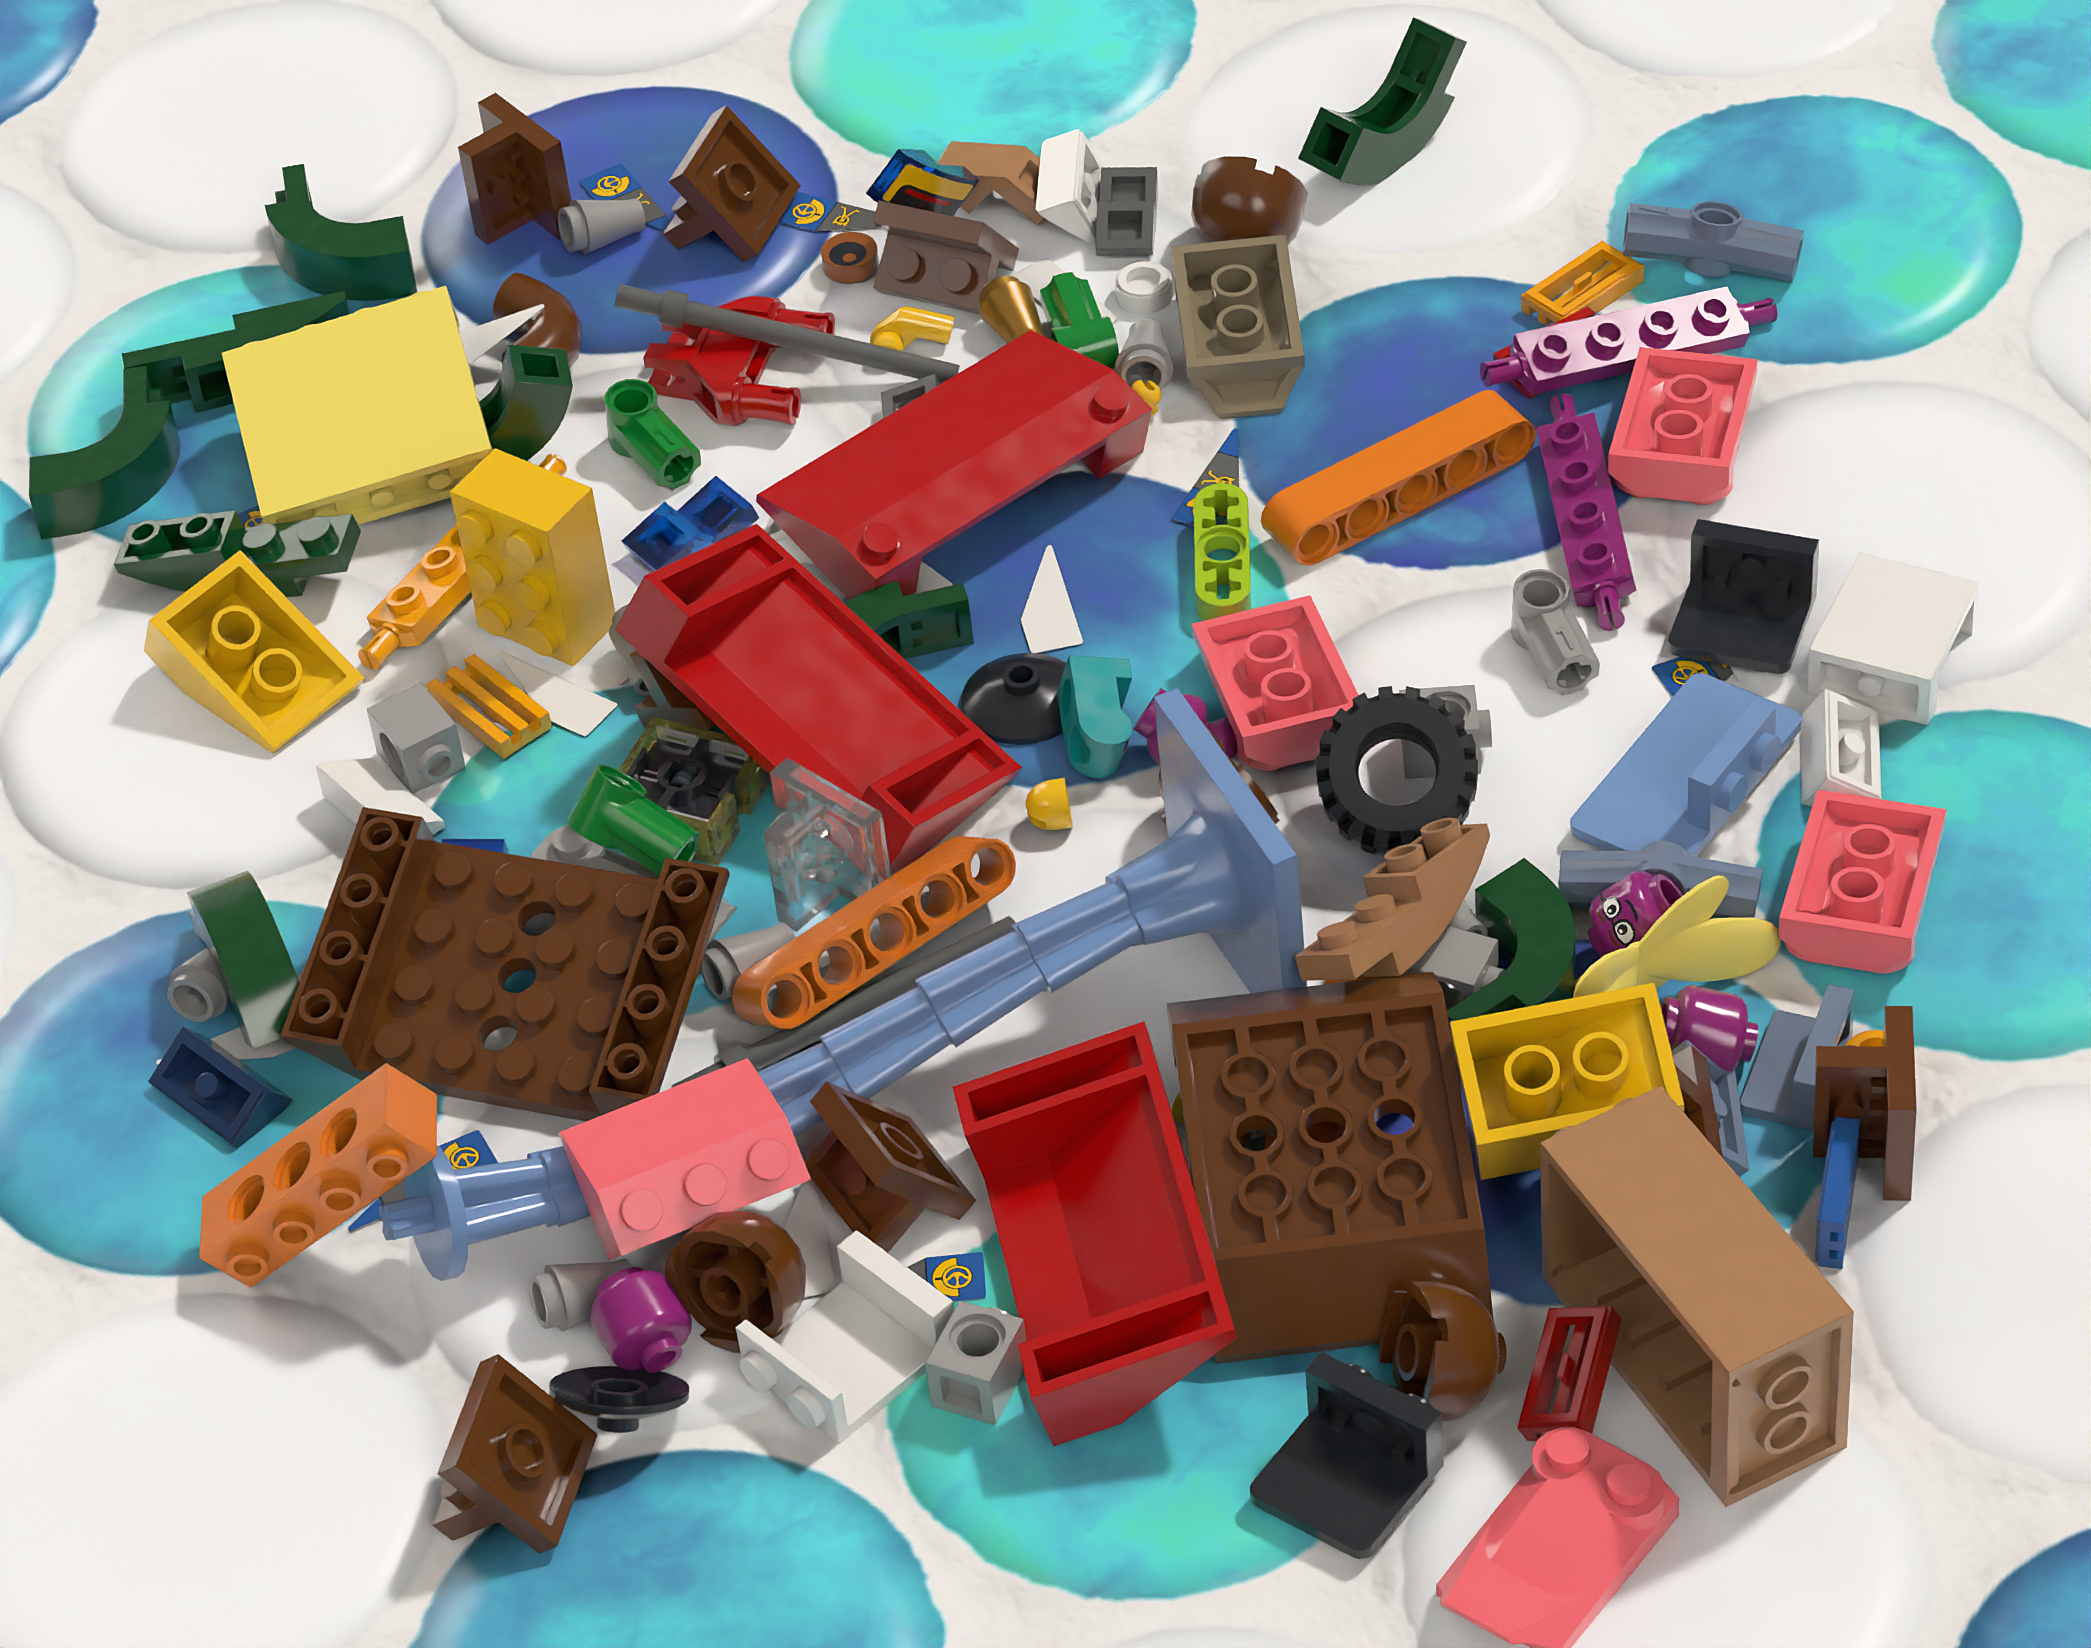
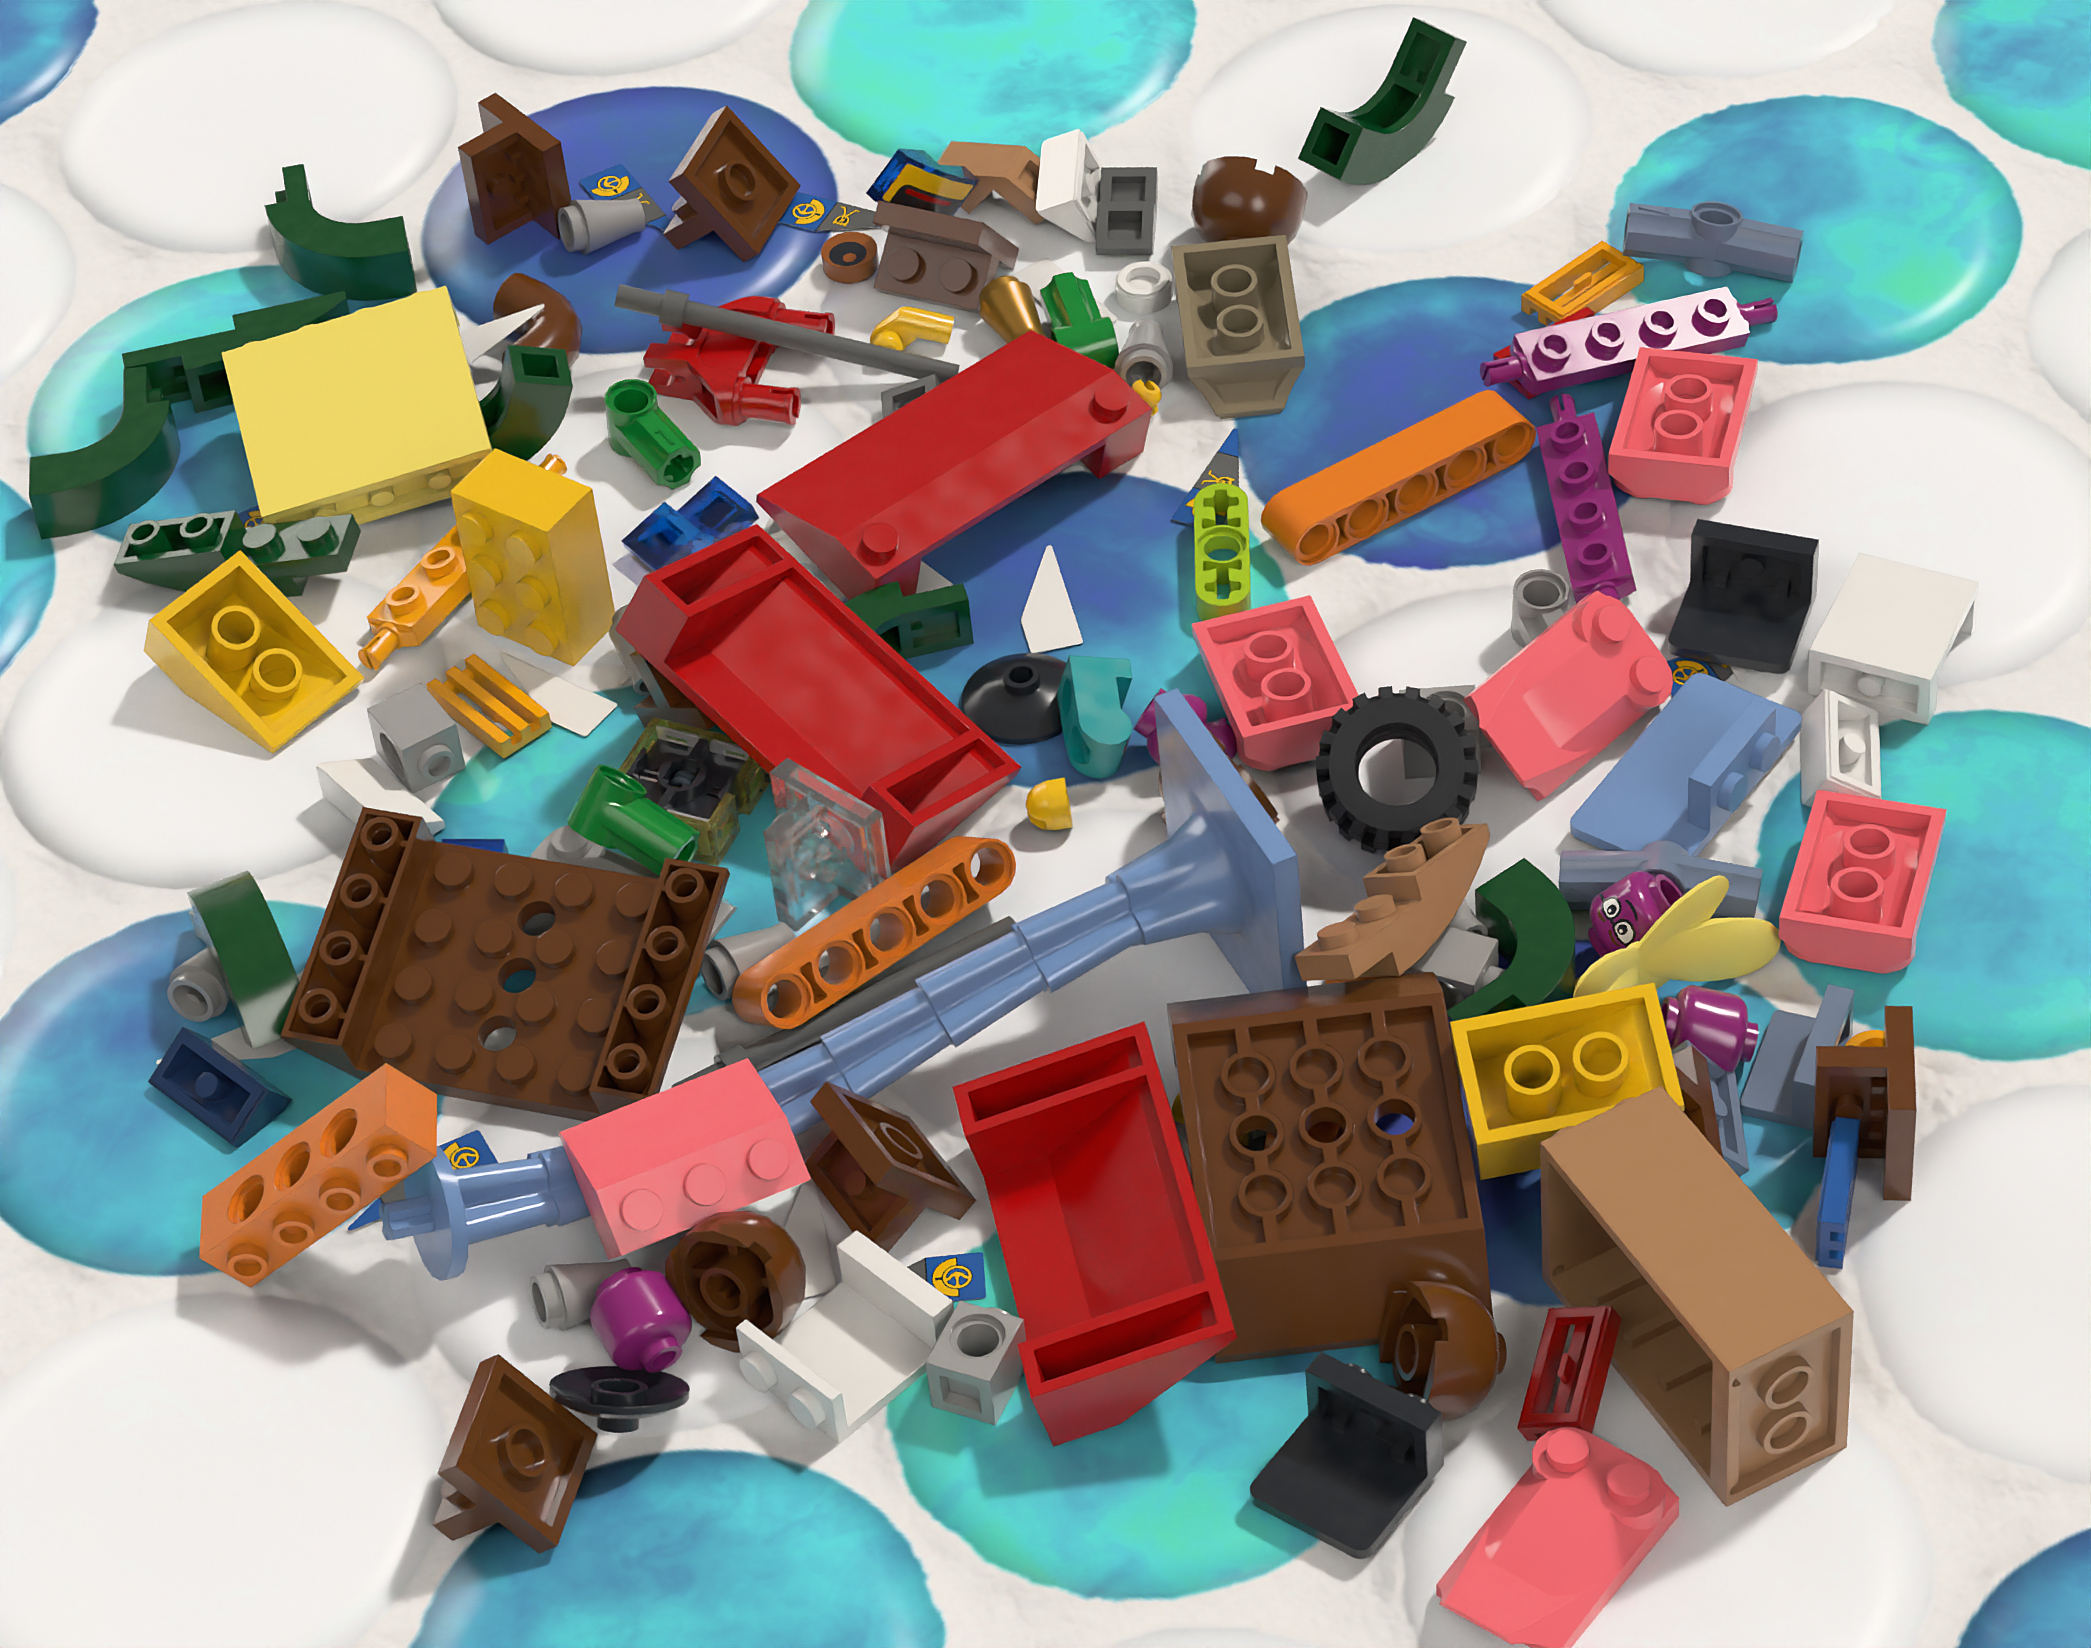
none -> coral slope [1462,590,1673,802]

